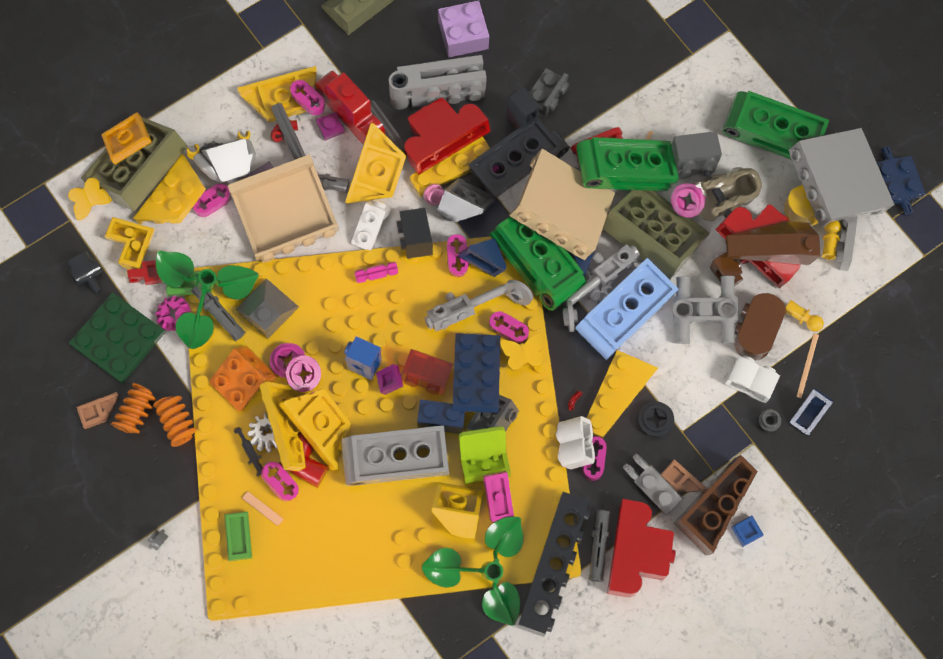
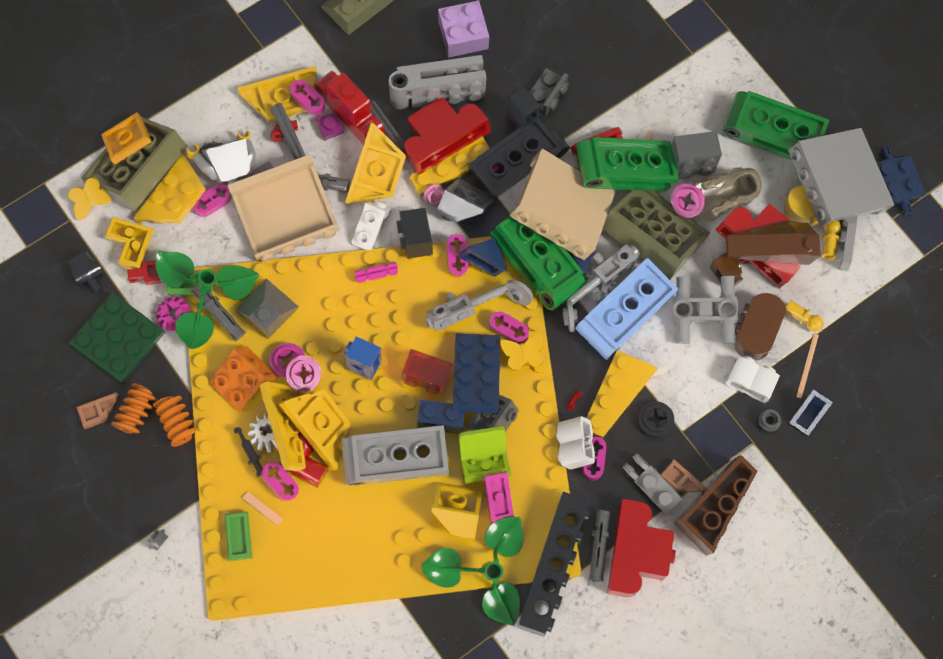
magenta plate [376,364,403,395] -> none
black piece [703,170,732,218] -> none
blue tile [731,515,764,547] -> none

